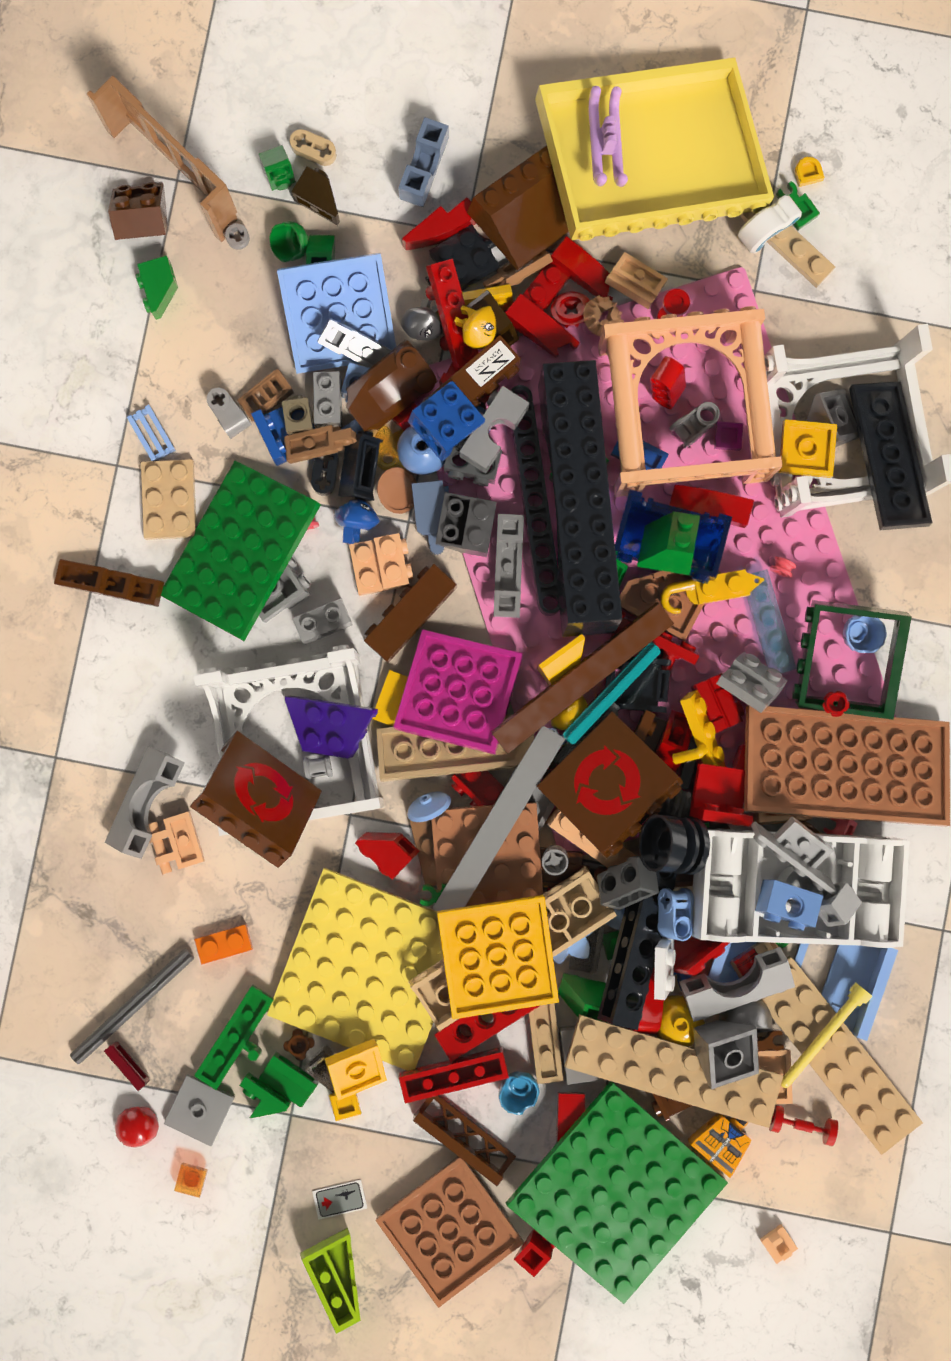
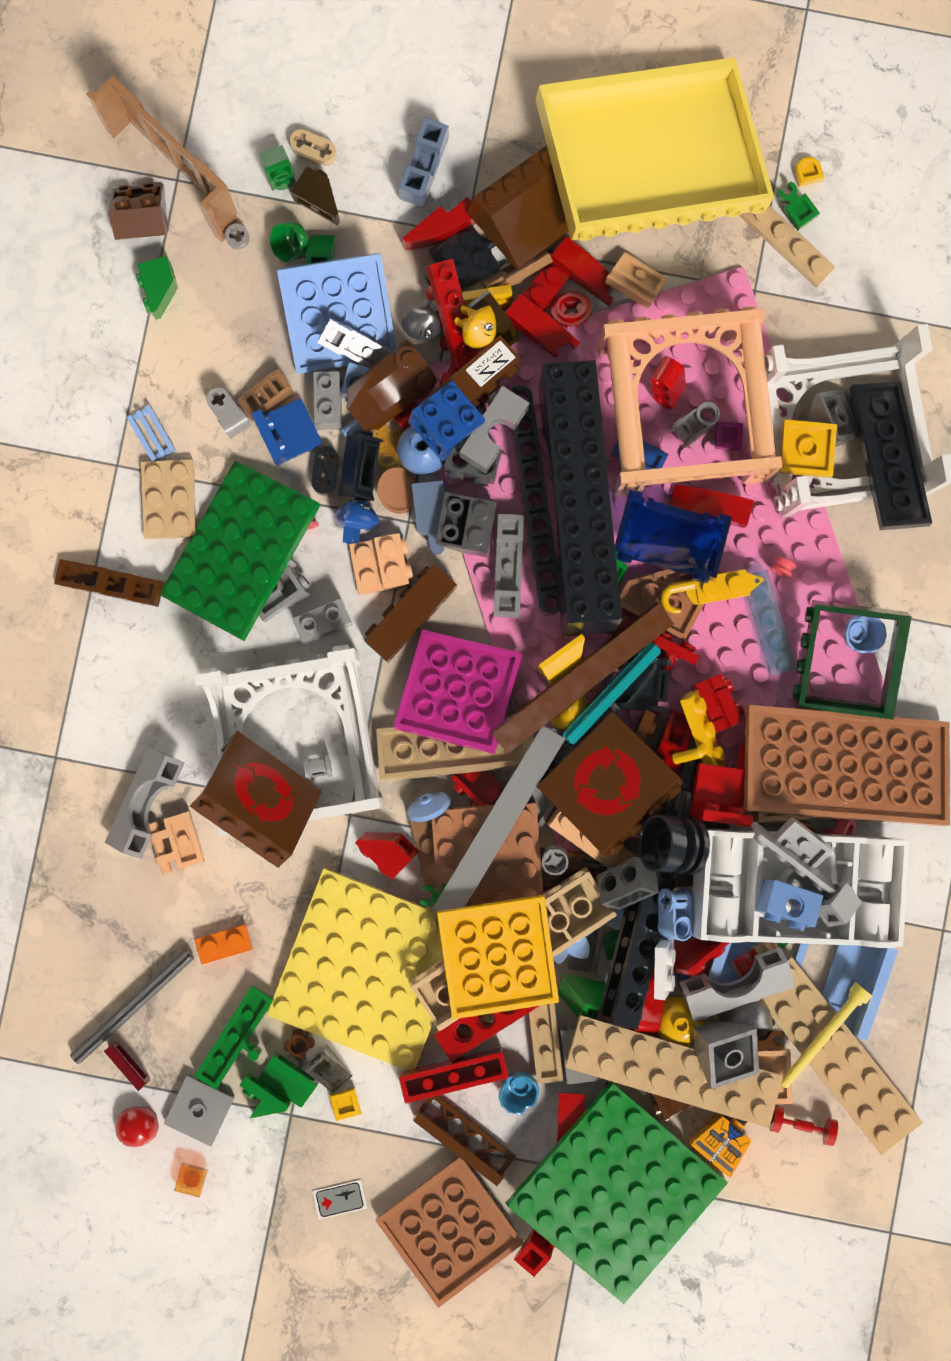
dark tan brick [282,395,314,435] -> none
medium nougat hinge [284,425,357,464] -> none
dark purple wing [285,696,378,759] -> none
lime wedge [300,1227,361,1334] -> none
yellow plate [325,1039,387,1101] -> none
yellow tile [372,670,408,727] -> none
light nougat gear [583,295,622,337] -> none
lavender piece [588,86,628,187] -> none
green slope [637,511,700,575] -> none
red wheel [657,289,690,319] -> none
light grey plate [716,652,788,713] -> none
white animal [738,195,802,253] -> none
light nougat tile [760,1224,798,1264] -> none
red plate [823,691,849,717] -> none

